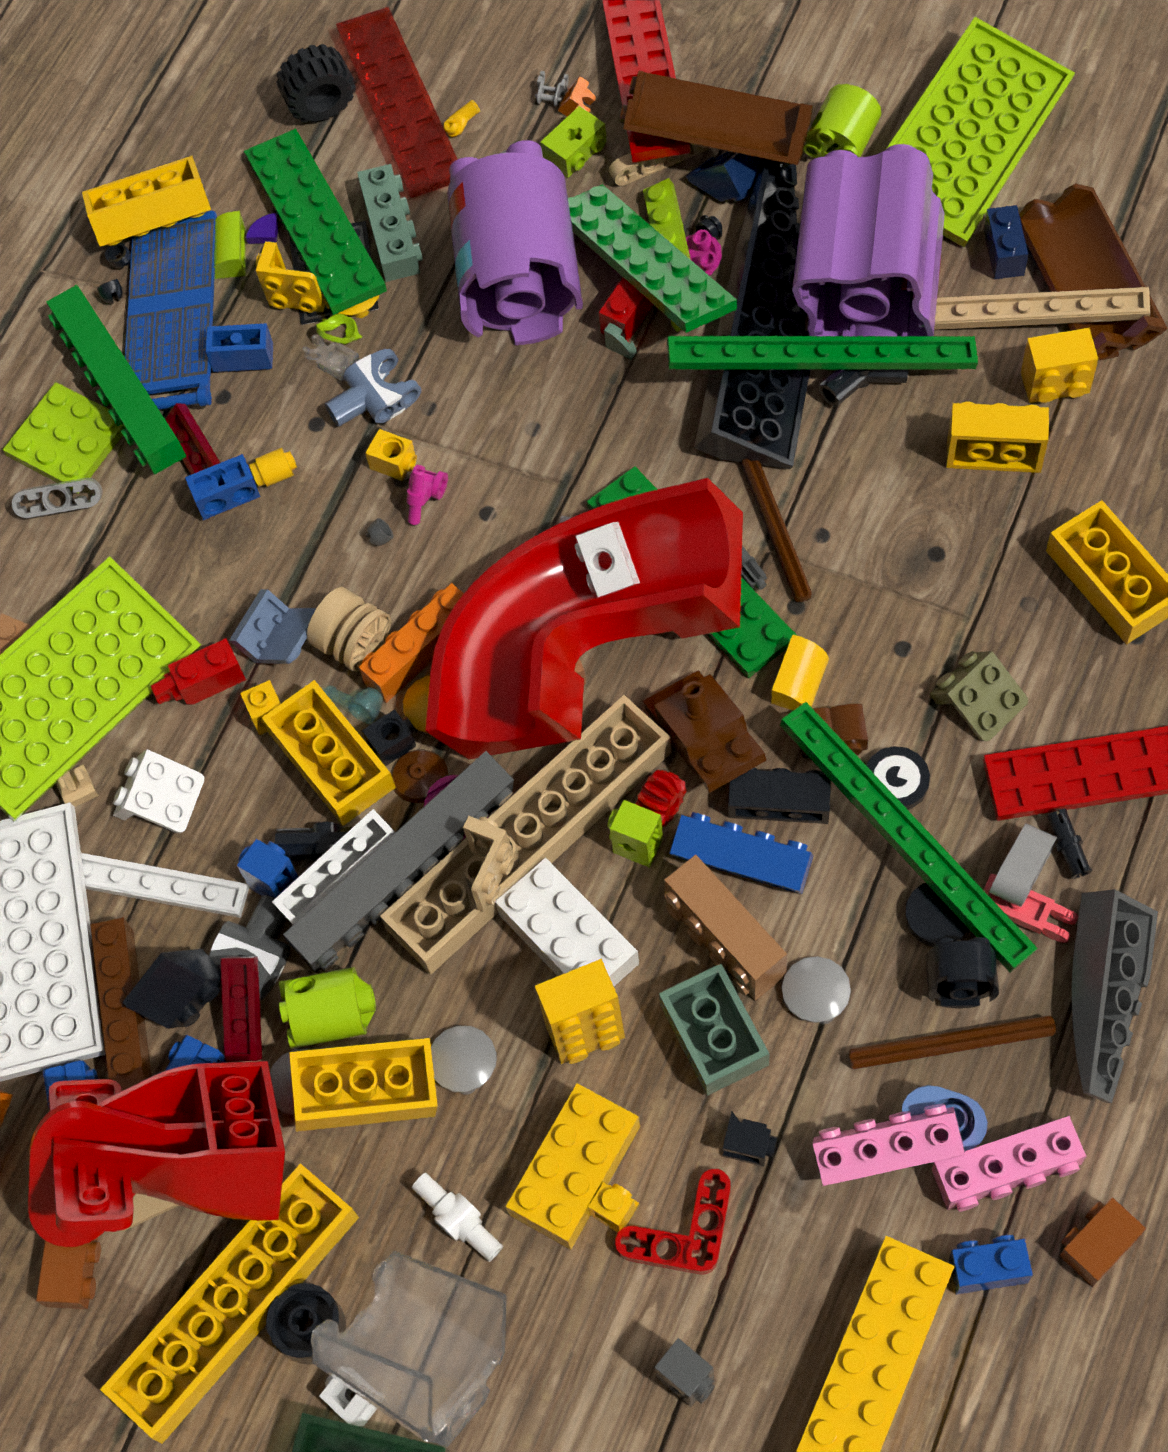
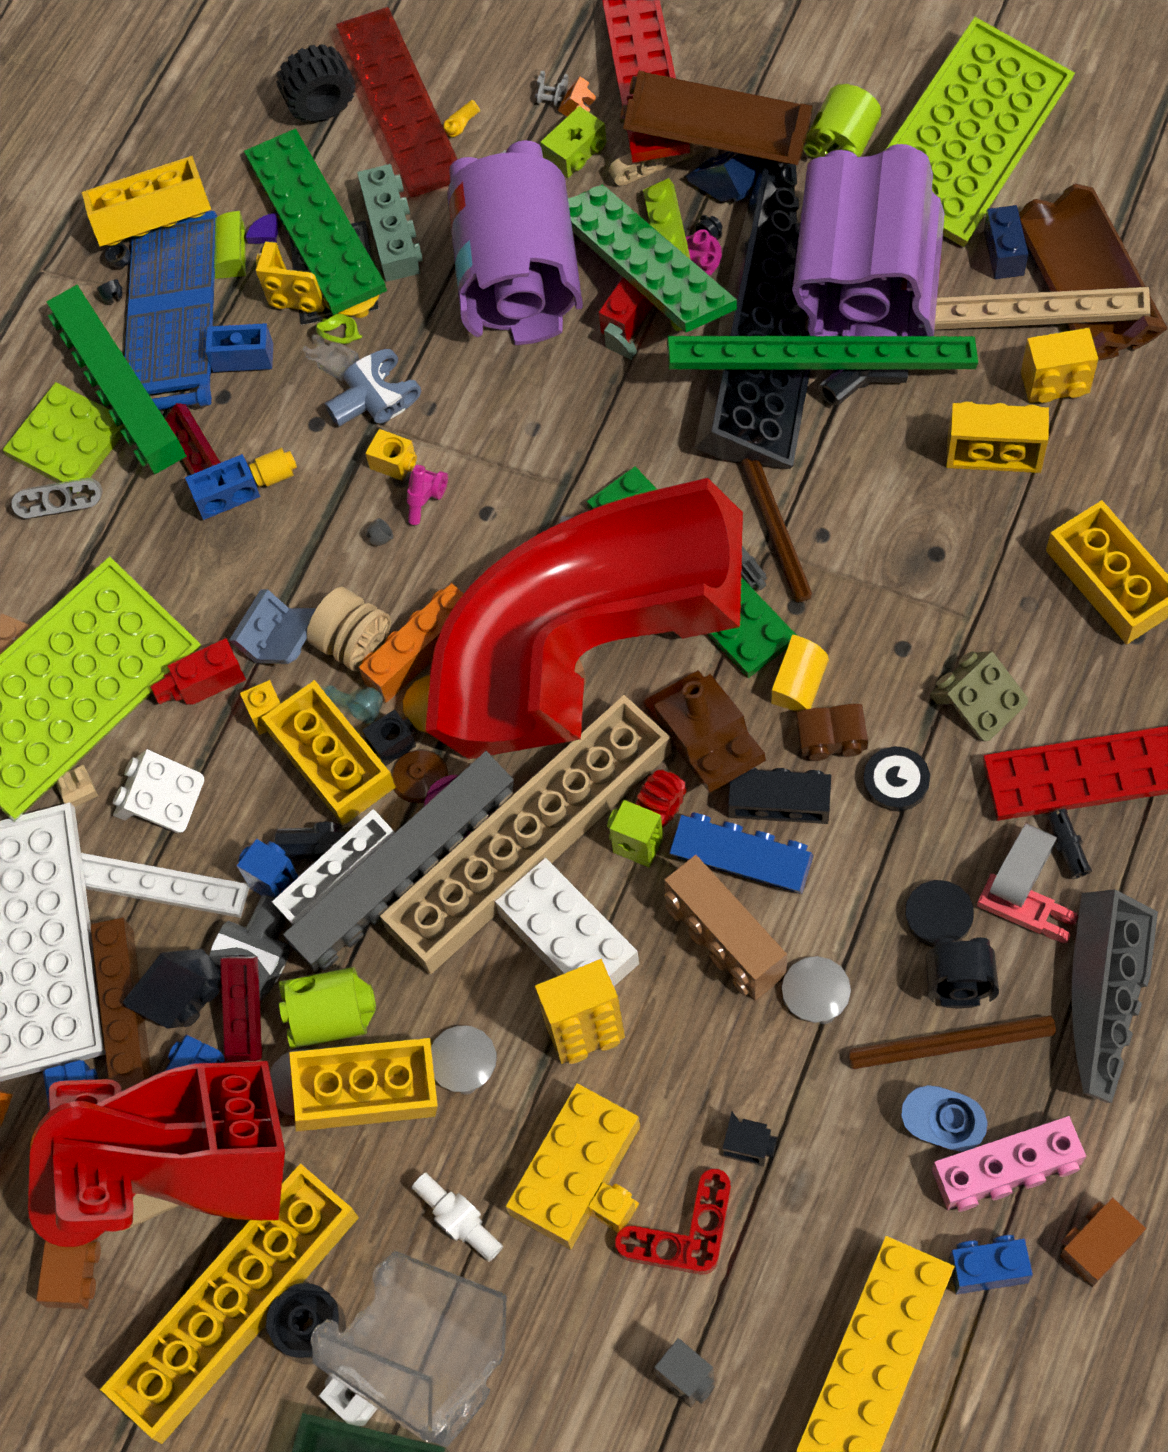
tan bracket [463,816,515,912] -> none
white brick [575,522,640,597] -> none
sand green brick [659,964,770,1096] -> none
green plate [779,702,1038,973] -> none
bright pink brick [813,1103,965,1186] -> none

